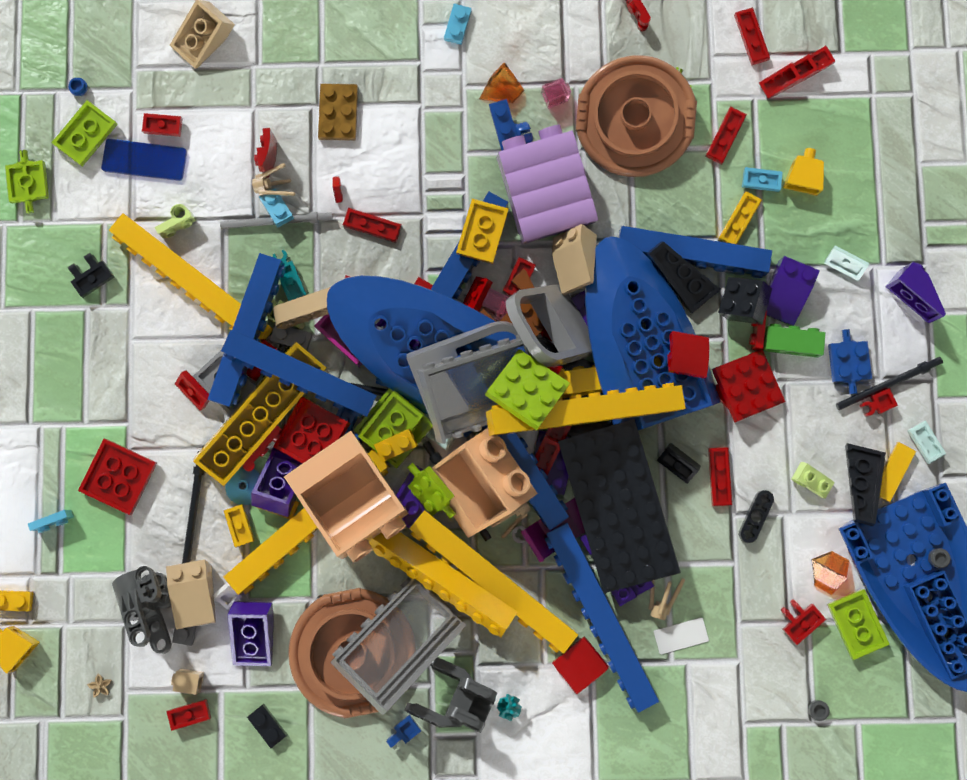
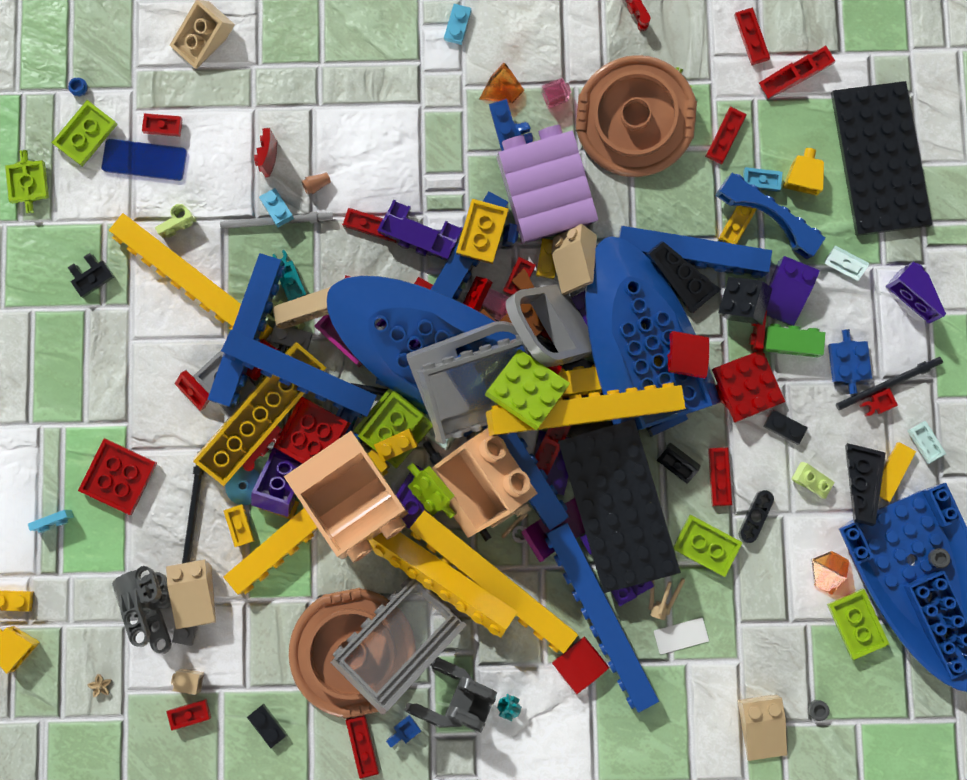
white plate [213,582,242,610] -> none
dark purple slope [228,602,274,666] -> none
tan plant [252,163,295,196] -> none
pearl gold plate [318,84,358,141] -> none
red tile [332,176,343,203] -> none
red hinge [781,599,826,645] -> none
none -> nougat cone [301,172,331,195]
none -> red tile [345,715,379,779]
none -> dark purple bracket [377,199,463,261]
none -> blue plate [502,223,519,247]
none -> yellow plate [536,238,556,279]
none -> blue plate [648,415,688,437]
none -> lime plate [673,515,743,577]
none -> blue arch [715,172,826,259]
none -> tan slope [737,694,787,761]
none -> black plate [763,409,808,445]
none -> black plate [831,81,932,236]

